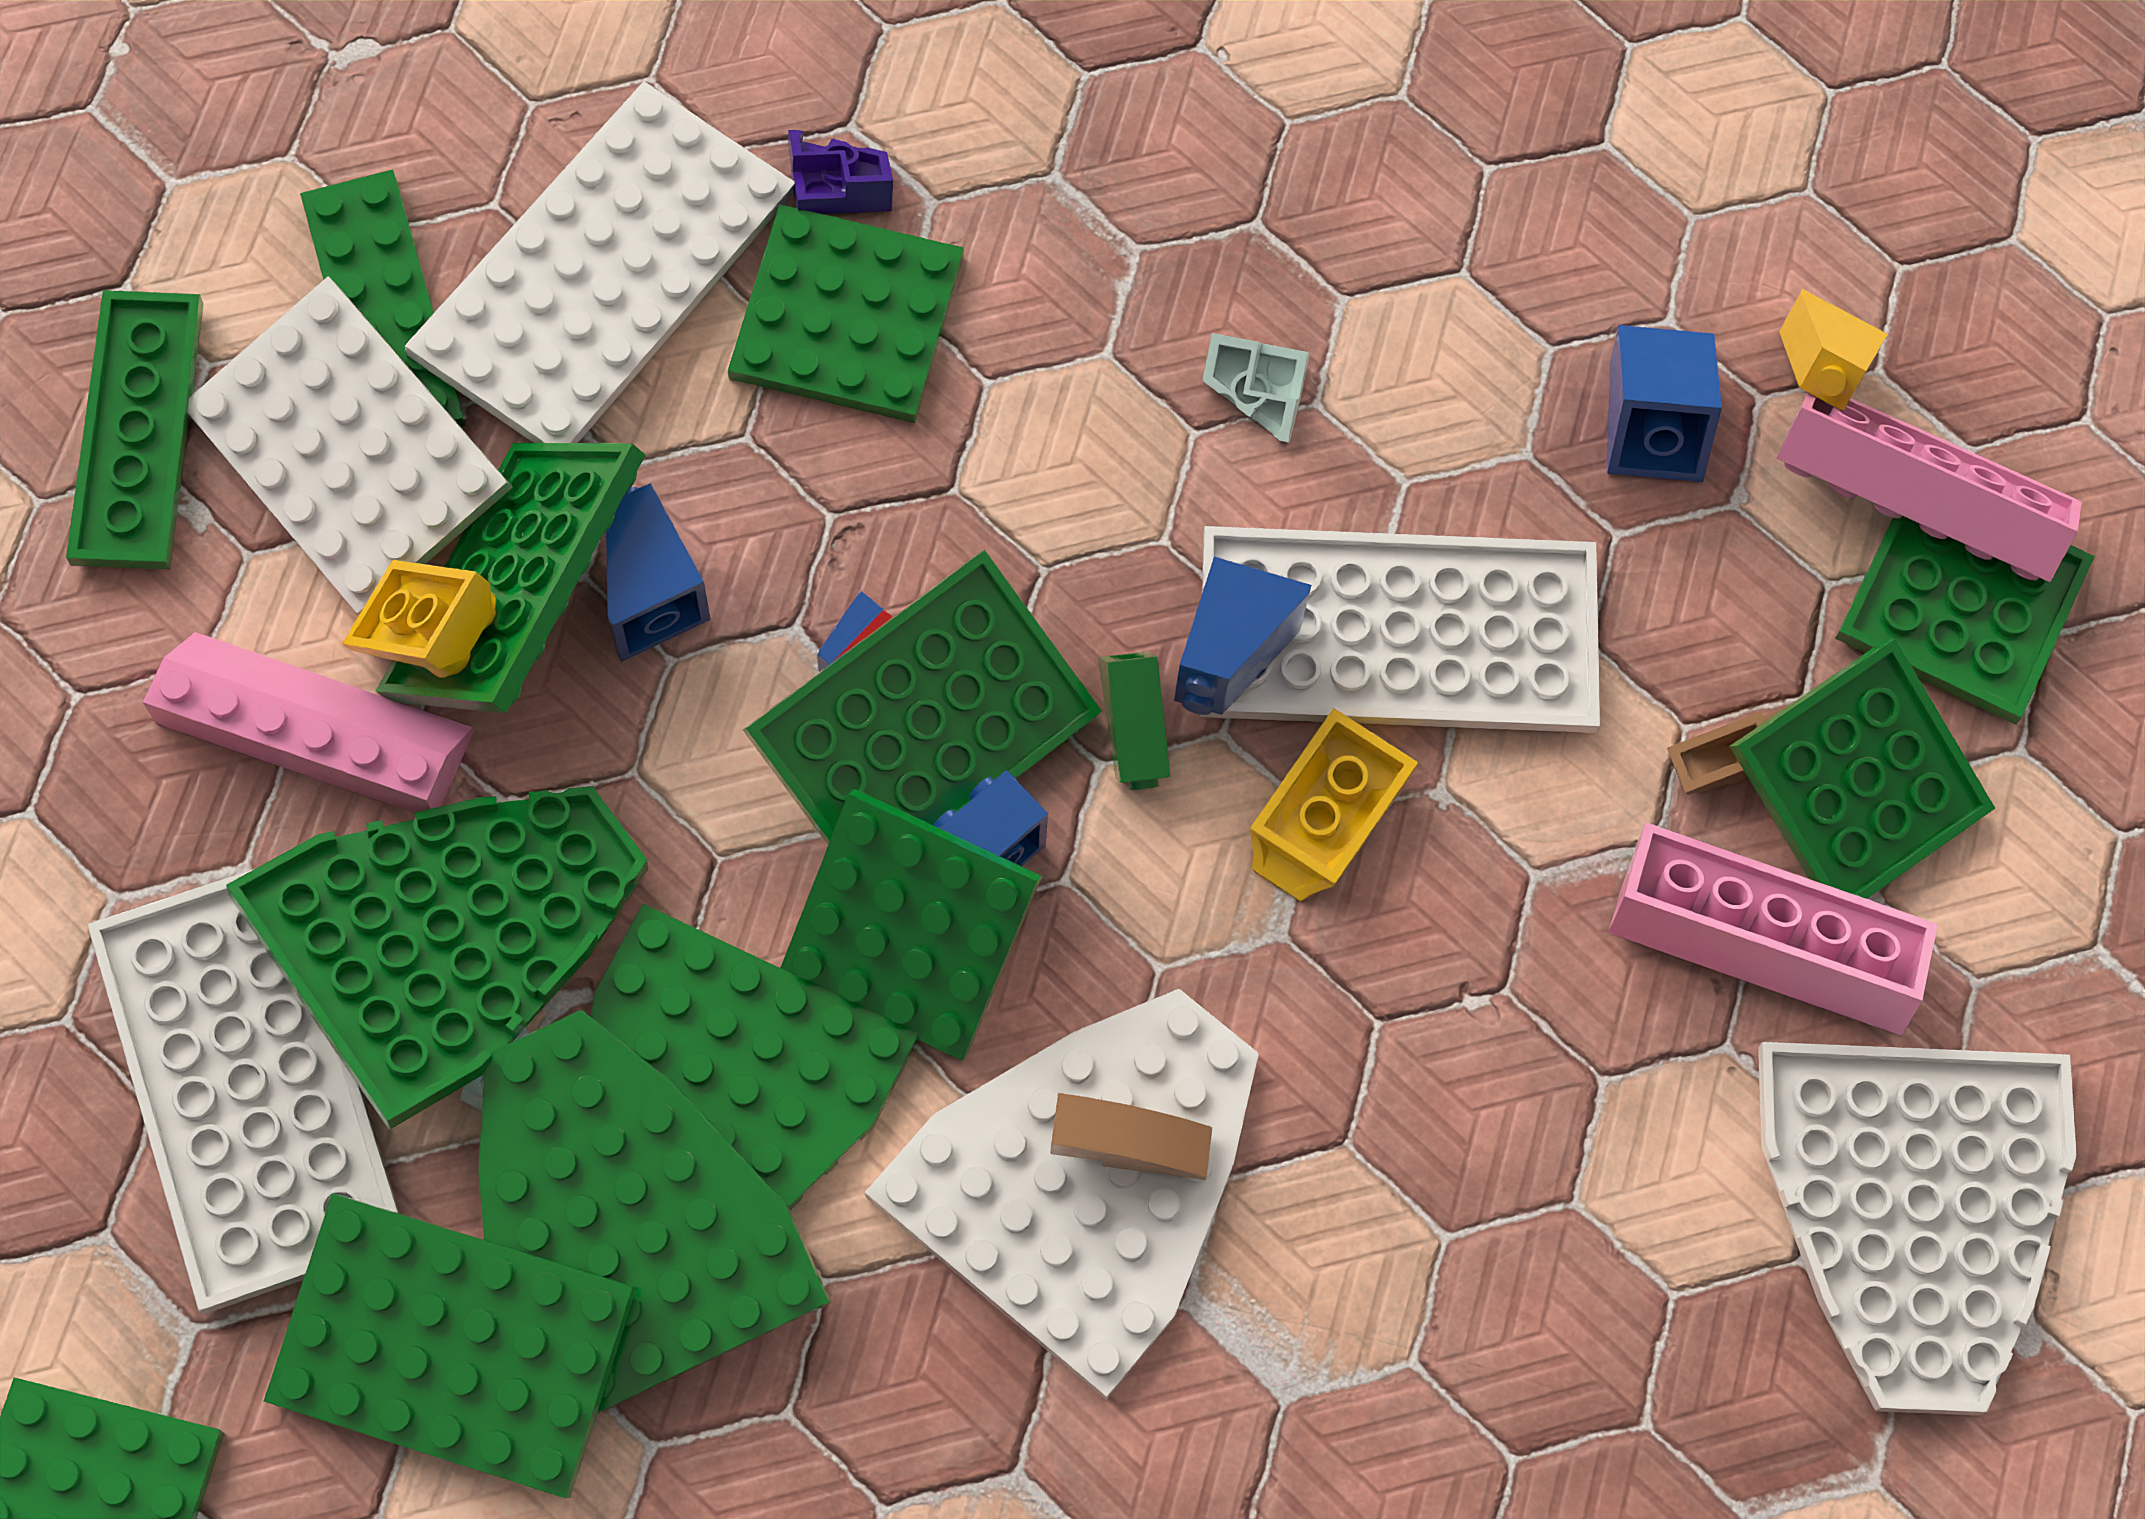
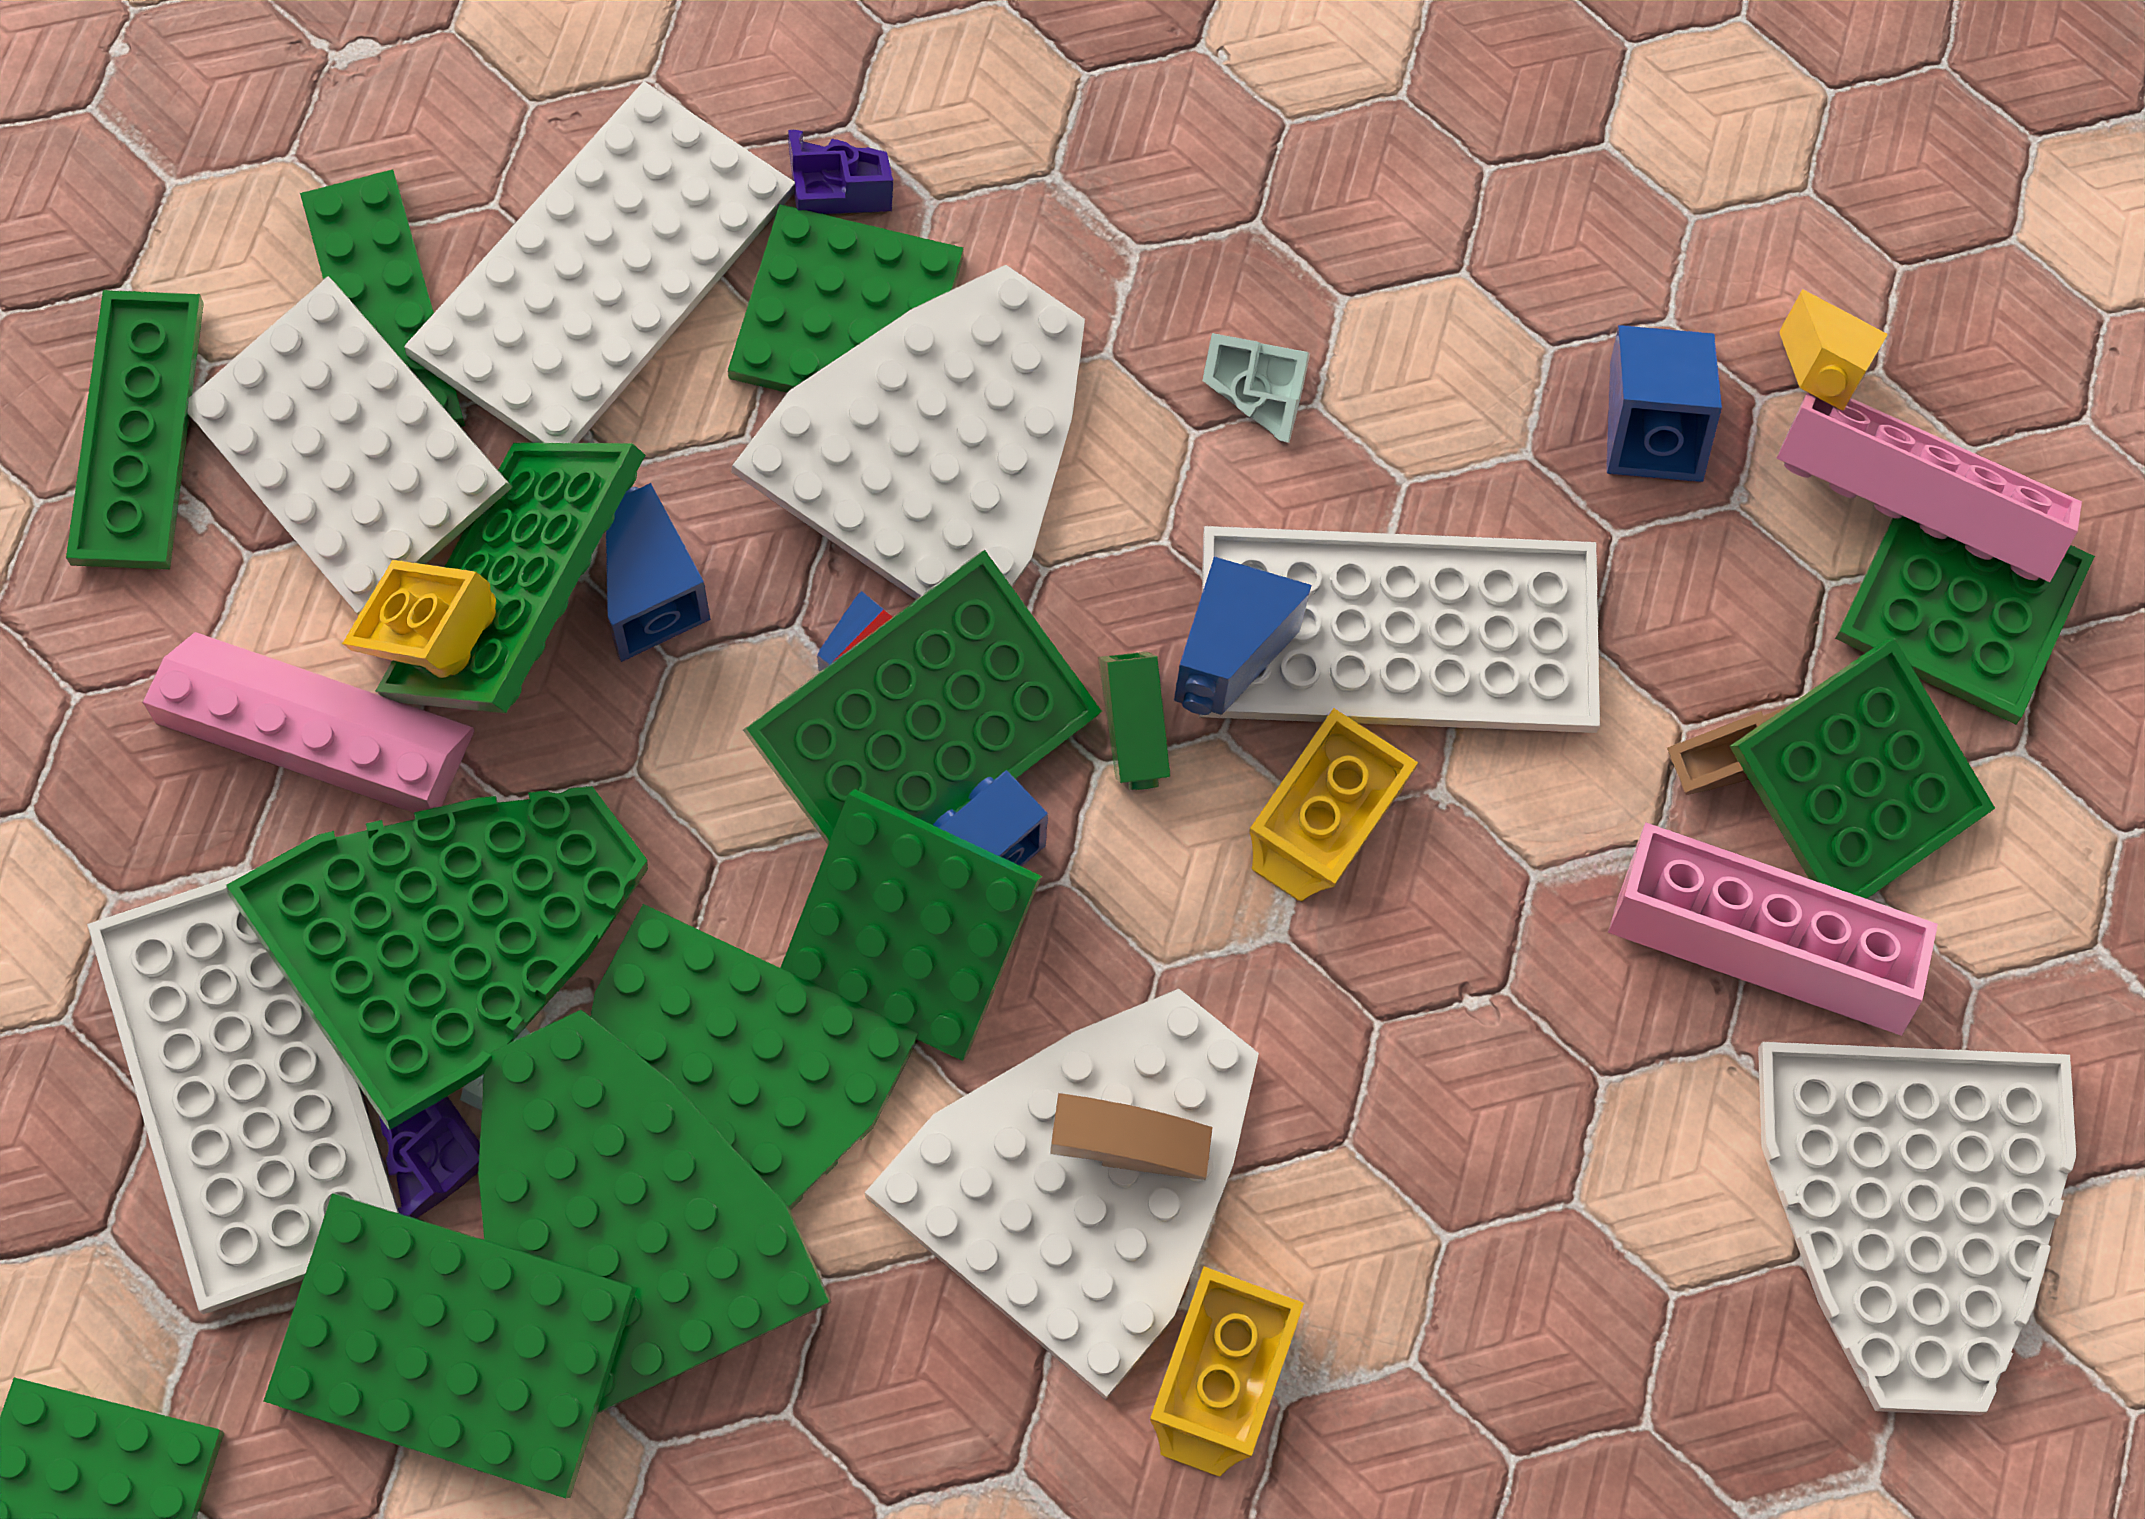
none -> dark purple slope [379,1096,480,1219]
none -> white wing [731,265,1085,599]
none -> yellow slope [1150,1266,1304,1477]

